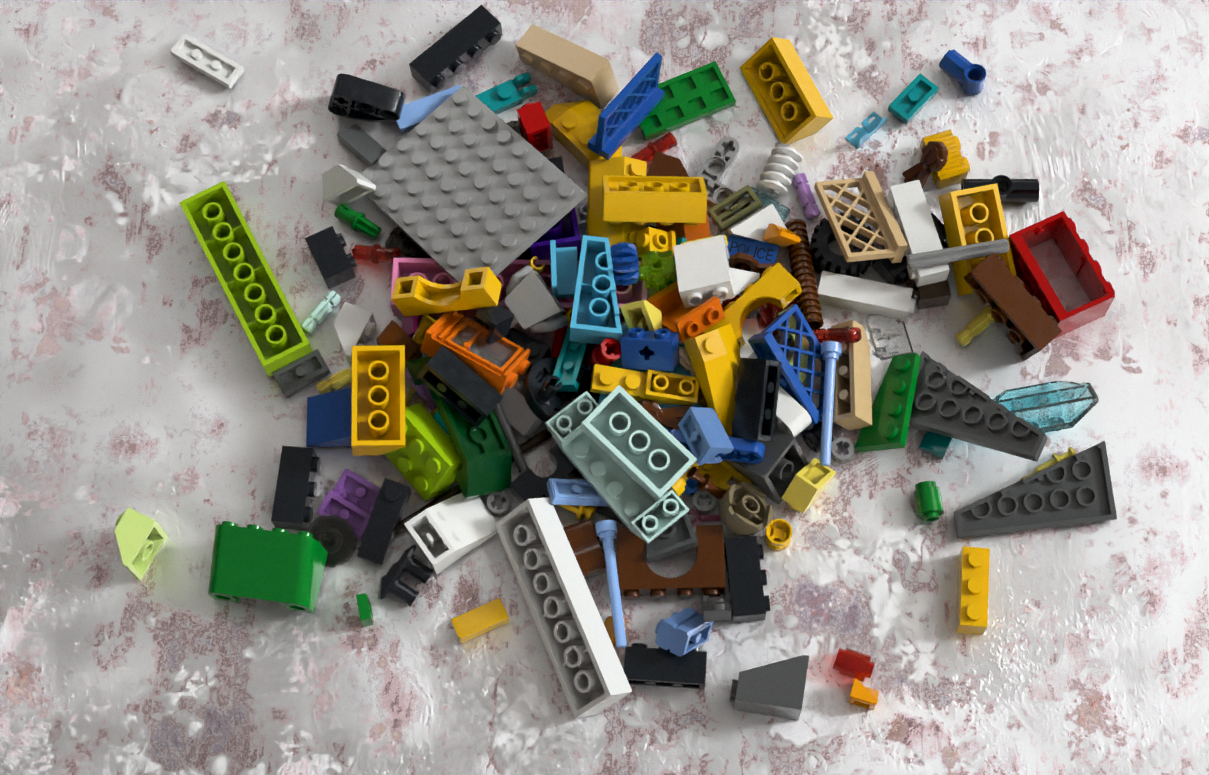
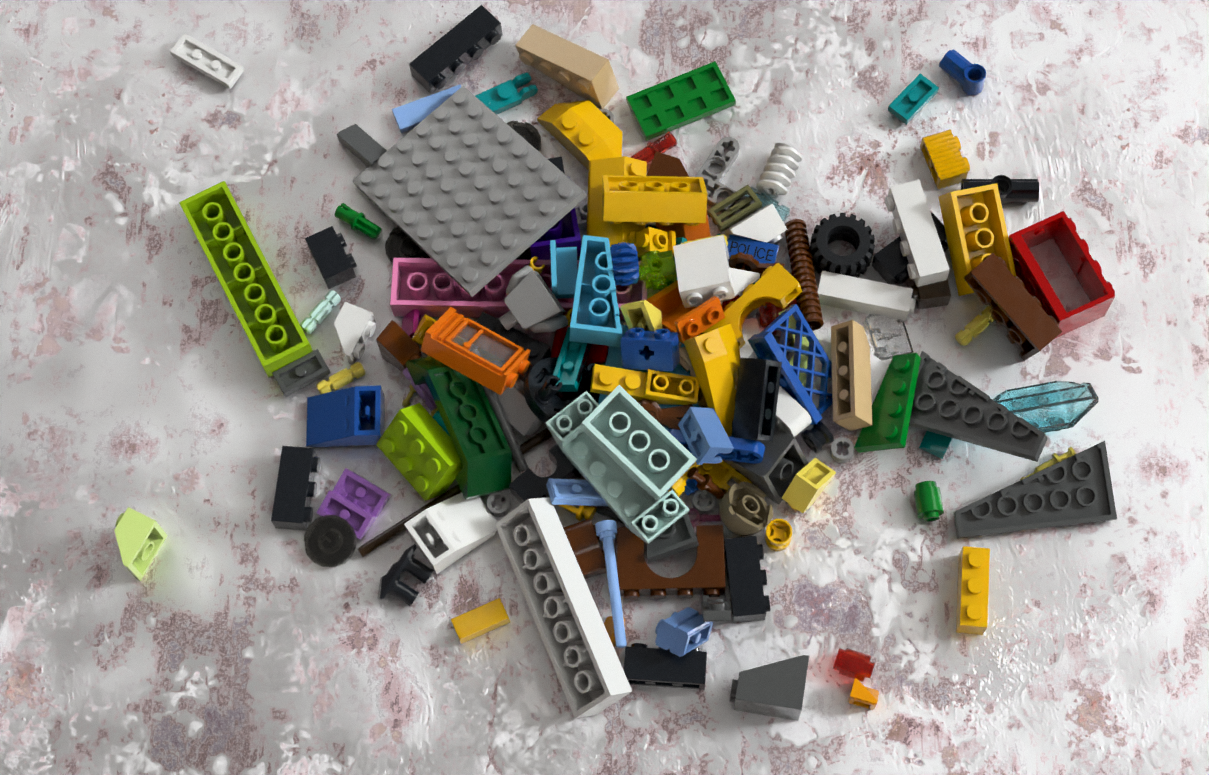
green windscreen [208,521,328,613] -> none
white slope [322,165,376,206] -> none
black beam [328,74,406,122] -> none
yellow slope [351,345,405,456] -> none
clear red axle [352,244,401,264] -> none
green tile [356,593,374,627] -> none
black slope [357,478,412,566] -> none
yellow arch [391,266,502,317] -> none
black brick [416,346,503,428] -> none
black panel [475,304,514,345] -> none
red brick [517,101,553,153] -> none
blue fence [587,52,665,160] -> none
red bush [590,338,621,366] -> none
yellow slope [739,37,833,145] -> none
light orange slope [762,223,801,247] -> none
lavender axle [792,173,820,220] -> none
clear red axle [813,327,862,344] -> none
tan fence [814,171,908,263] -> none
light blue piece [820,341,842,466] -> none
medium azure piece [846,112,887,149] -> none
reddish brown piece [902,141,948,189] -> none
light grey axle [907,239,1009,269] -> none

